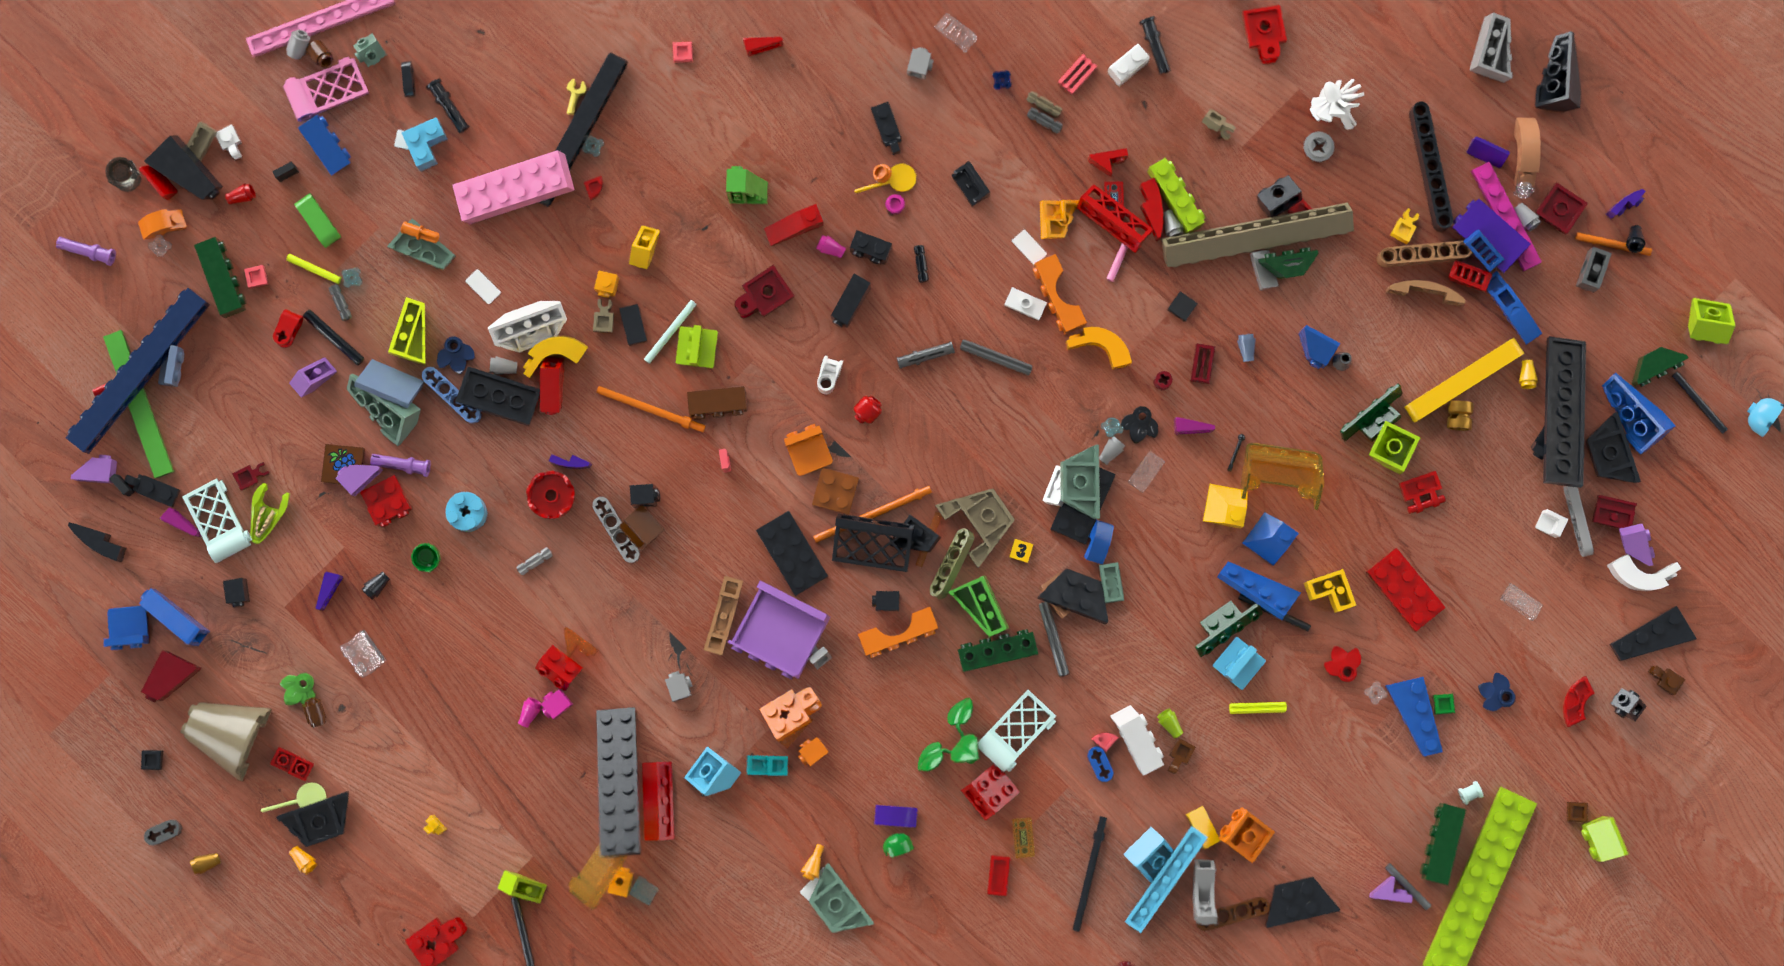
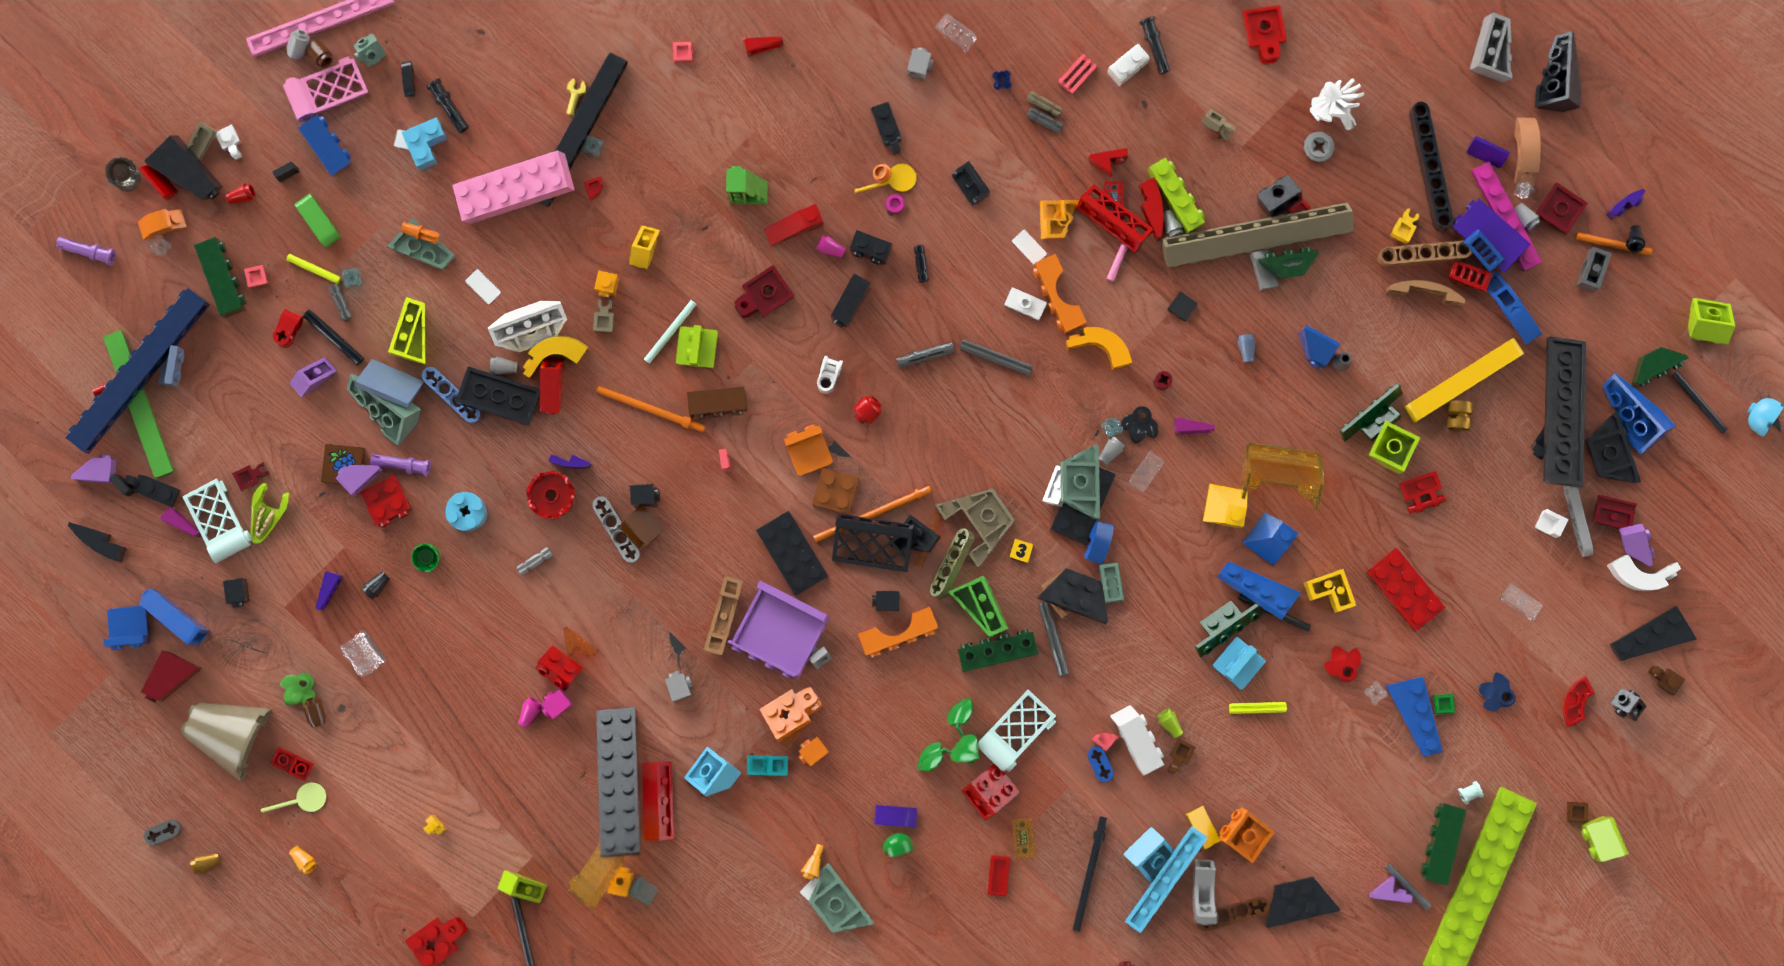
black tile [141,750,163,770] -> none
black wing [276,791,349,847] -> none
dark blue plate [437,336,475,374] -> none
black tile [619,304,647,346] -> none
dark red tile [1190,343,1215,384] -> none
black hinge [1227,434,1245,472] -> none
yellow cone [1519,360,1538,389] -> none

